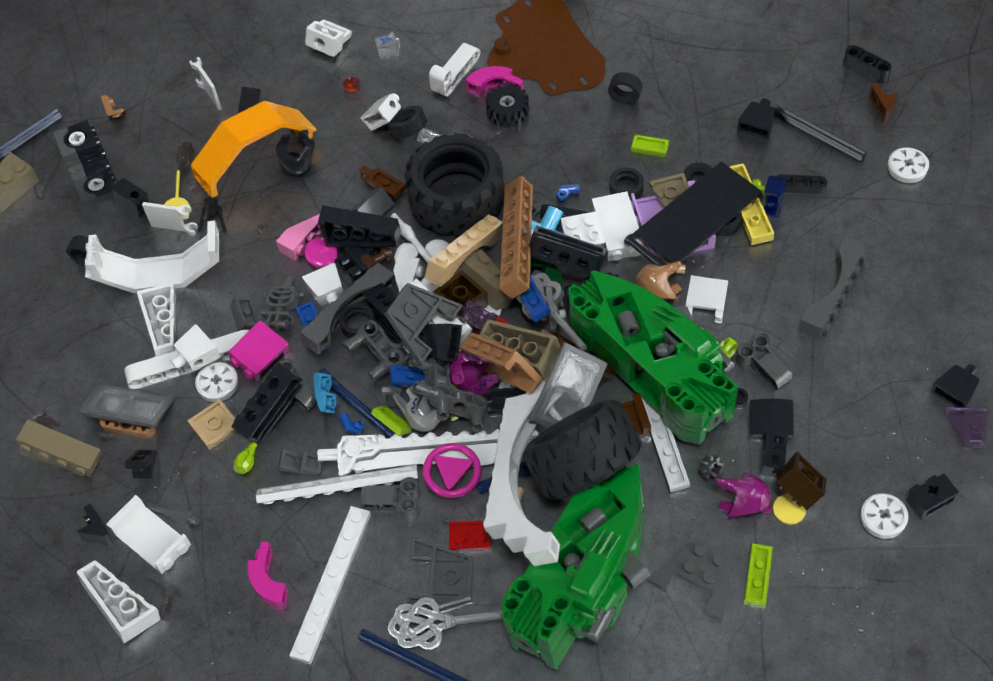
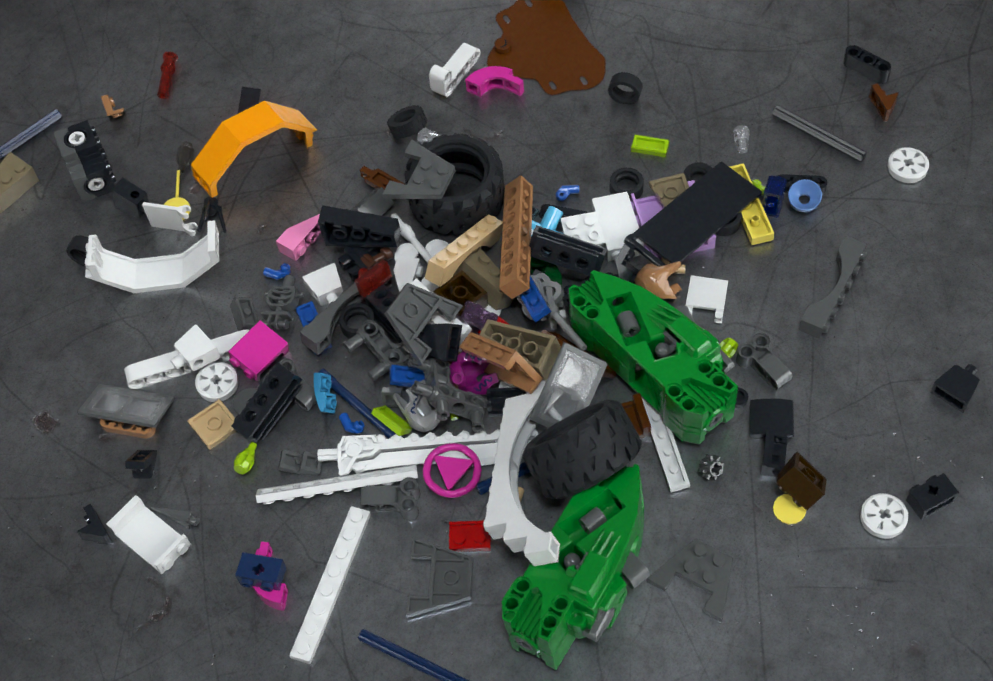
dark tan wedge [16,419,102,477] -> none
white wedge [77,560,161,643] -> none
white wedge [137,282,176,357] -> none
white flag [189,57,222,110] -> none
black piece [276,129,315,175] -> none
white brick [305,19,352,57] -> none
dark pink piece [305,237,338,269] -> none
clear red tile [343,77,360,94] -> none
white torso [360,93,401,131] -> none
clear brick [374,32,401,60] -> none
light grey piece [387,597,503,650] -> none
black bush [485,83,529,128] -> none
magenta piece [715,473,771,518] -> none
black torso [737,98,775,140] -> none
lime tile [744,543,773,608] -> none
clear purple wing [946,407,987,448] -> none
none -> clear red pin [157,52,178,99]
none -> dark blue brick [235,552,287,592]
none -> blue arm [263,263,291,280]
none -> clear red tile [355,260,393,297]
none -> dark grey wing [382,139,456,199]
none -> black slope [615,243,640,284]
none -> clear cone [733,125,750,153]
none -> medium blue piece [788,179,822,212]

